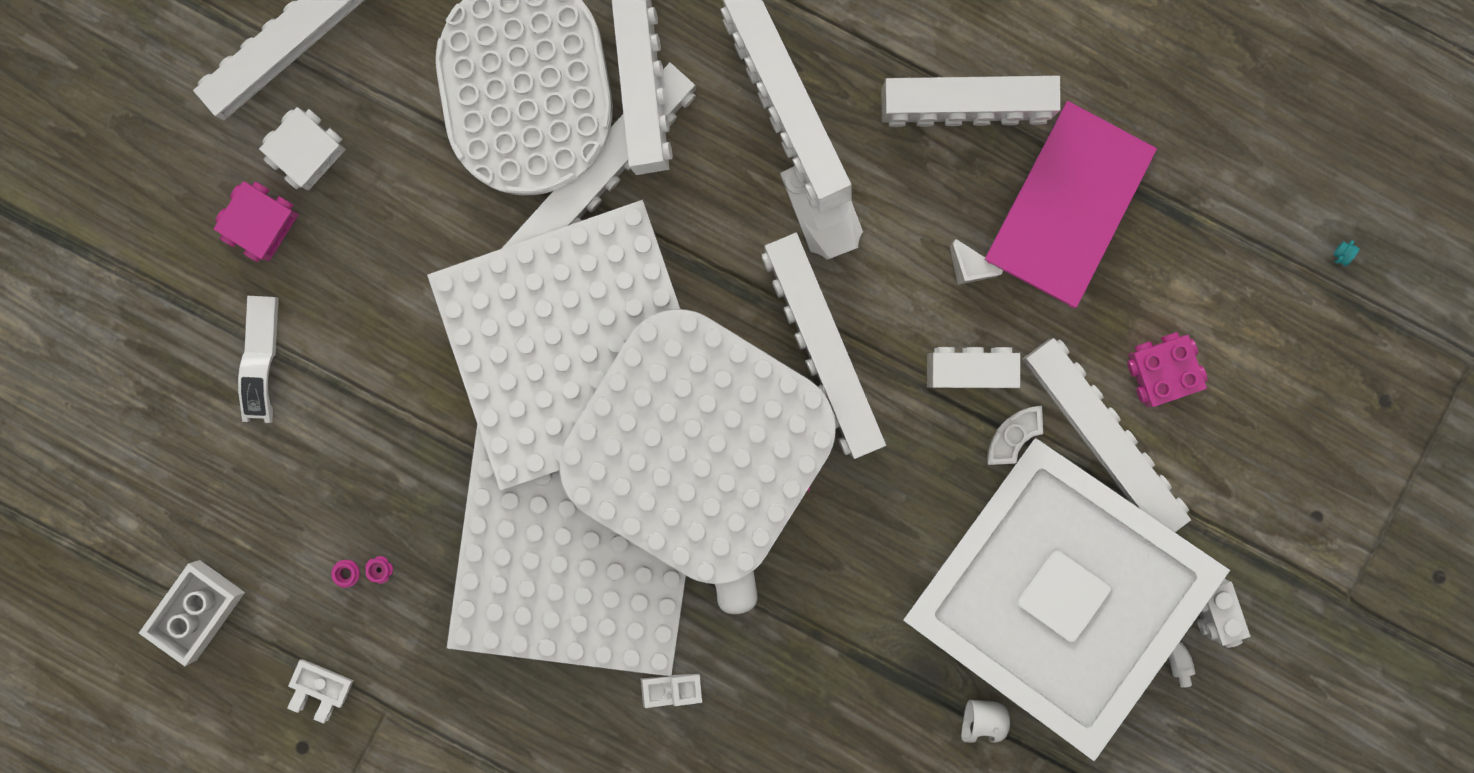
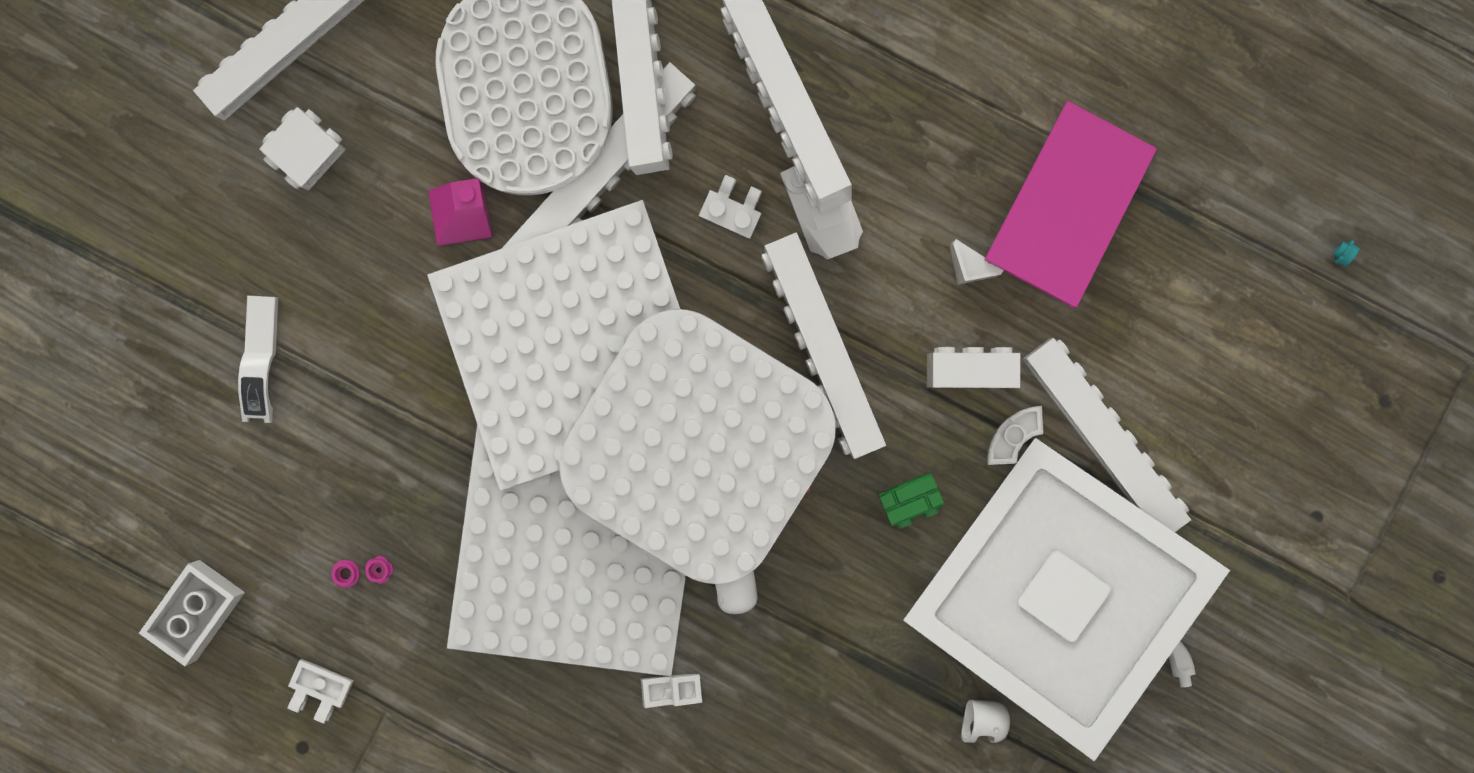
dark pink brick [214,181,299,262] -> none
white brick [881,76,1060,127] -> none
dark pink brick [1127,332,1207,407] -> none
white brick [1197,579,1250,648] -> none
none -> dark pink slope [428,178,493,246]
none -> white plate [699,175,762,239]
none -> green brick [877,472,944,529]

